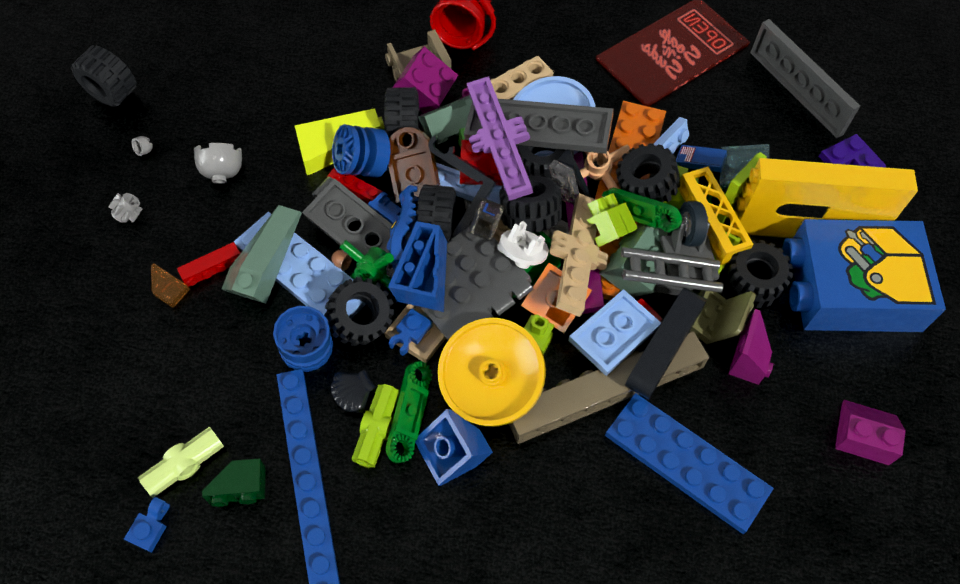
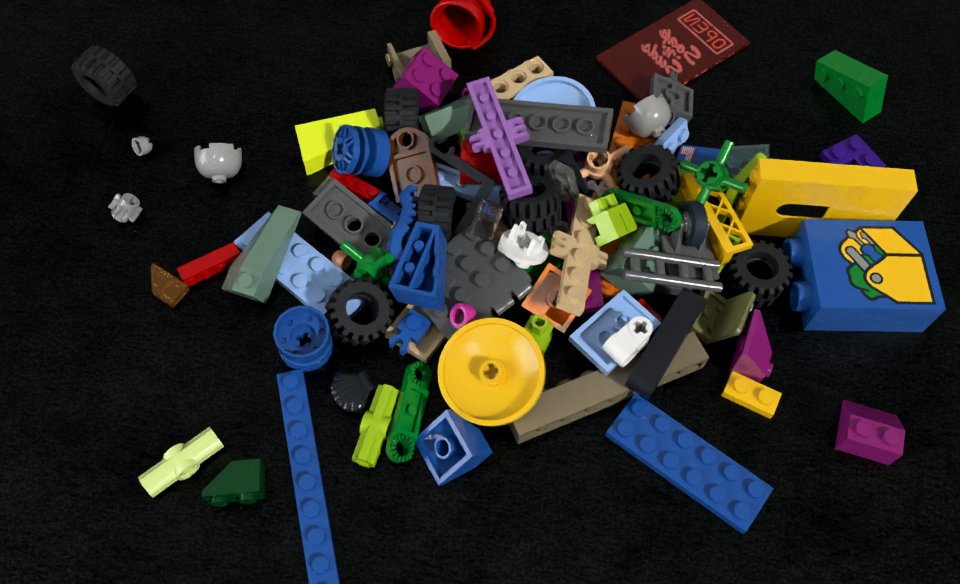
blue plate [124,497,170,553] -> none
dark grey plate [750,19,860,138] -> none
none -> dark pink piece [450,303,477,329]
none -> clear plate [587,180,608,199]
none -> white piece [602,316,653,367]
none -> light grey cylinder [623,94,671,138]
none -> dark grey plate [649,71,694,125]
none -> green bar [680,140,748,205]
none -> yellow plate [721,371,782,419]
none -> green wedge [814,50,888,124]

